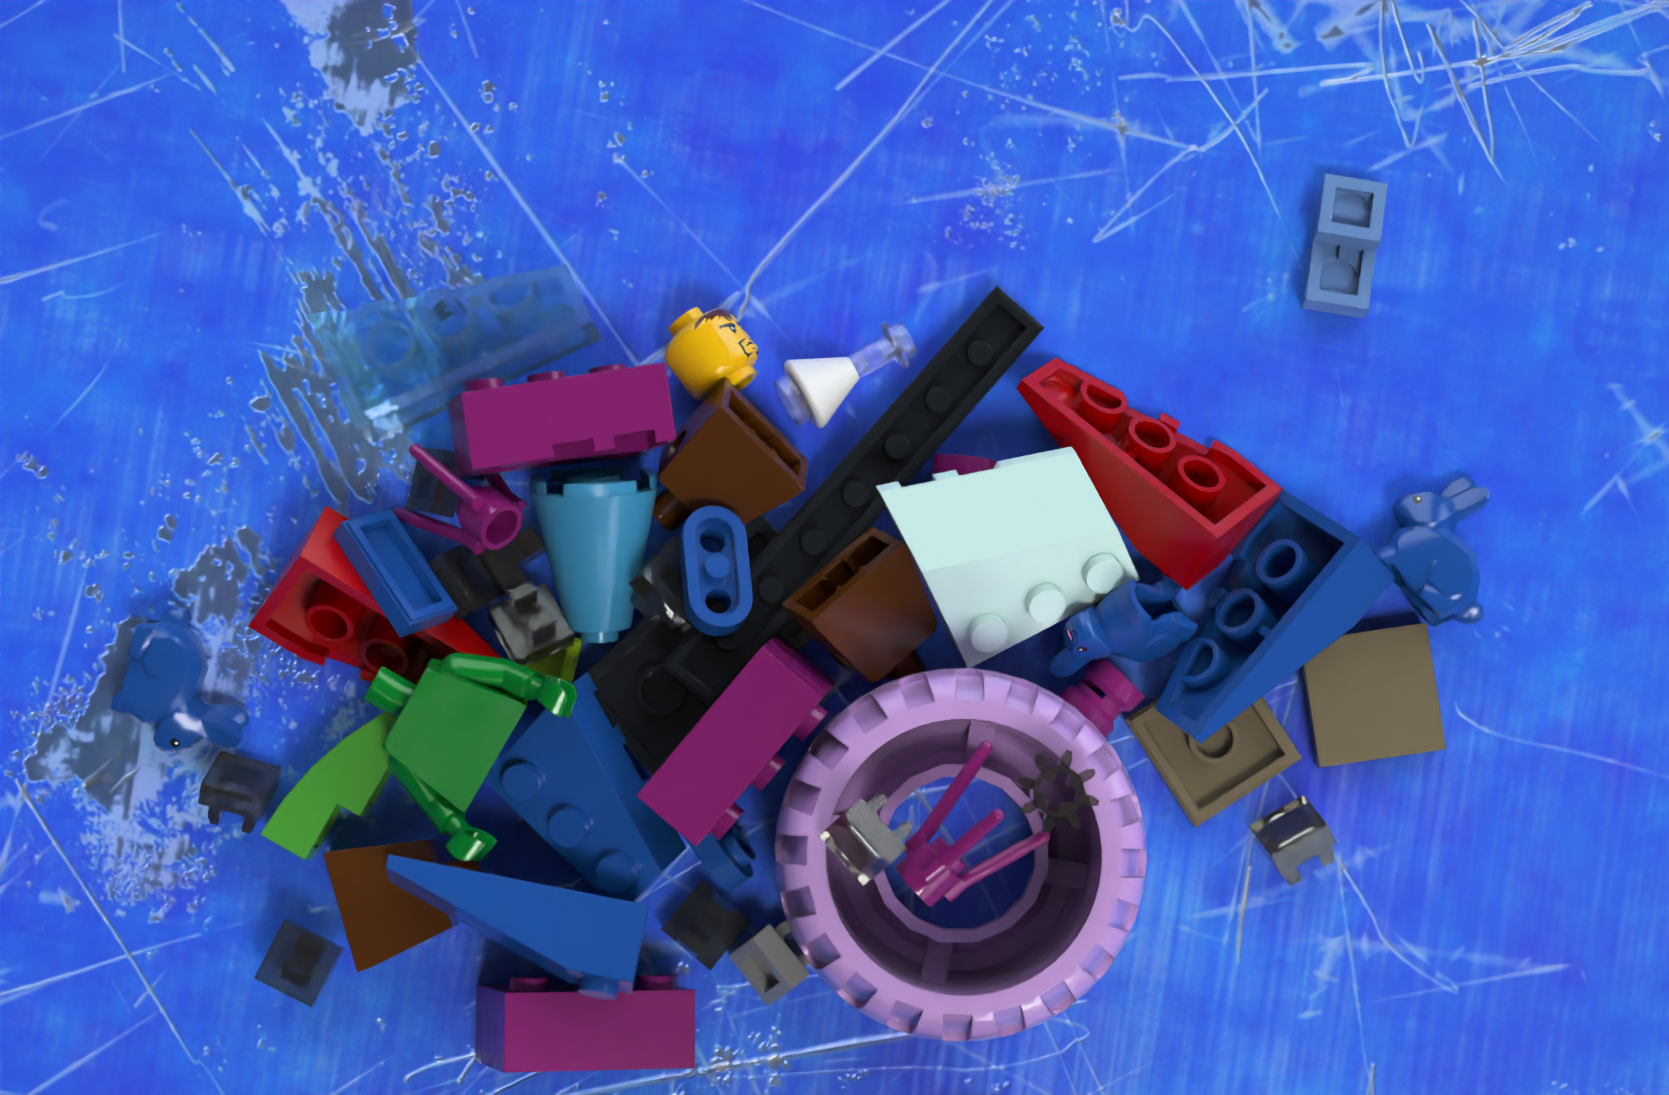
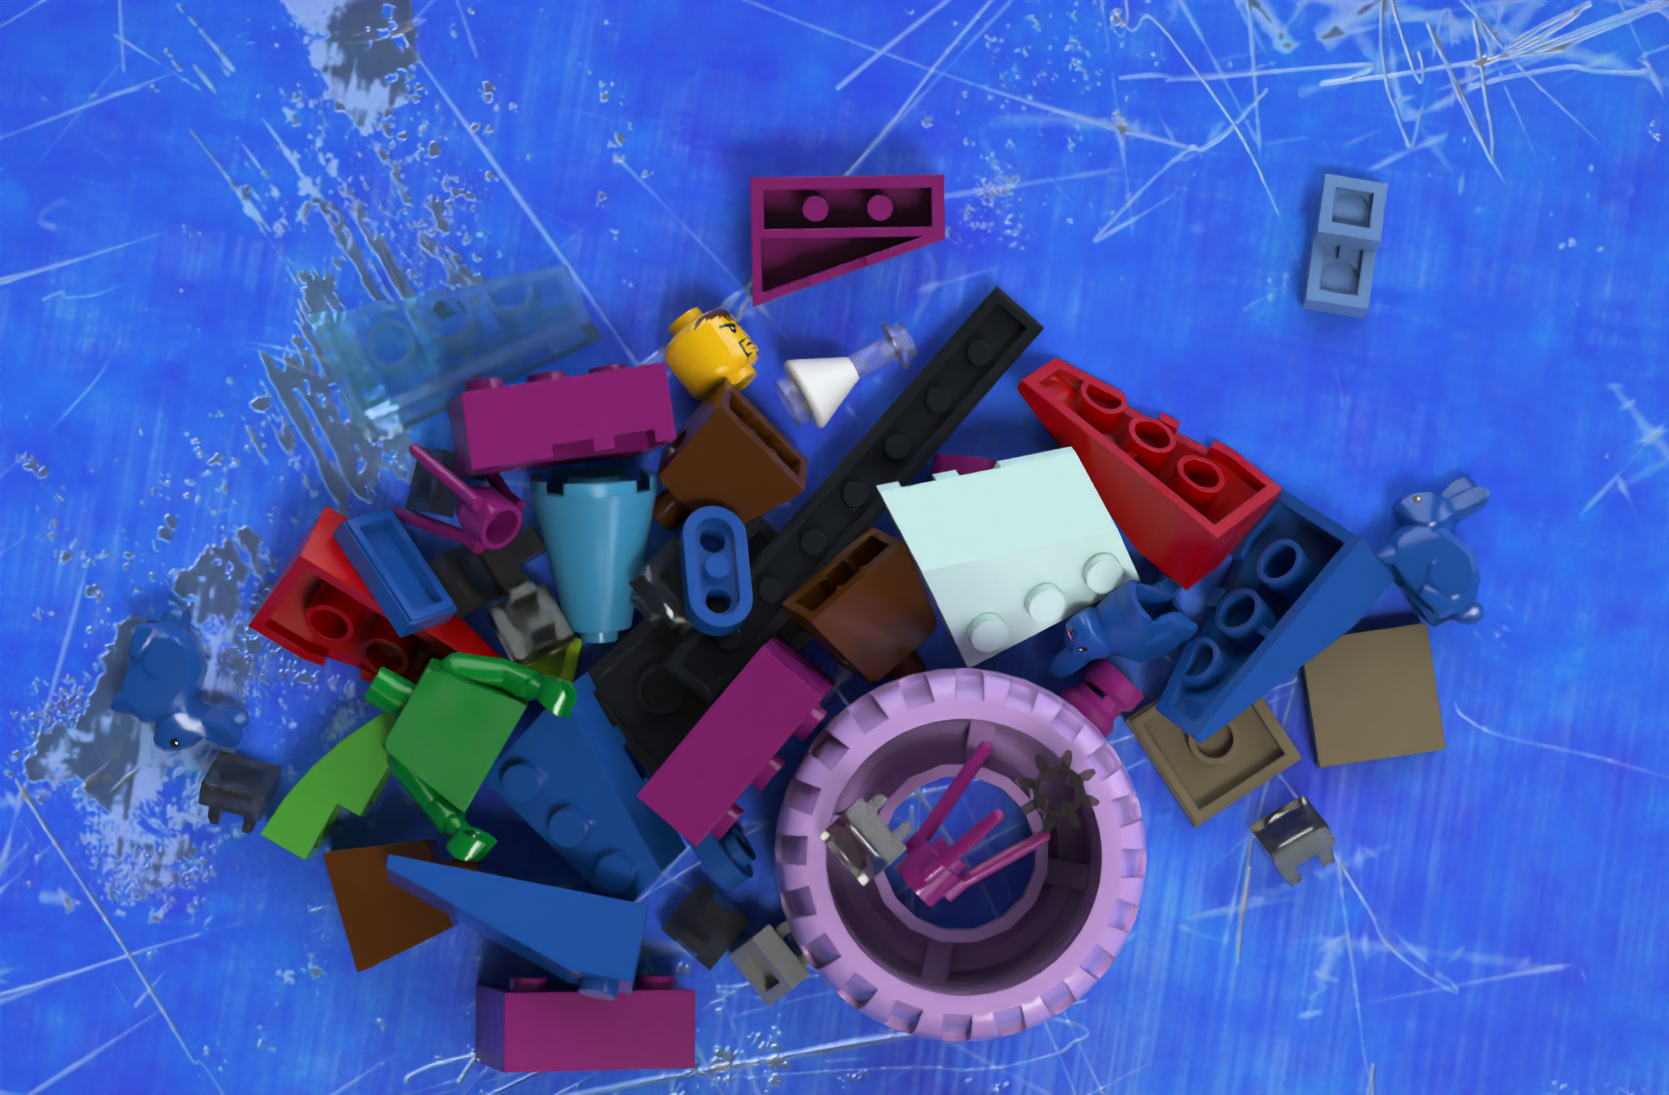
clear smoke tile [254,919,345,1007] -> none
none -> magenta wedge [750,174,945,307]

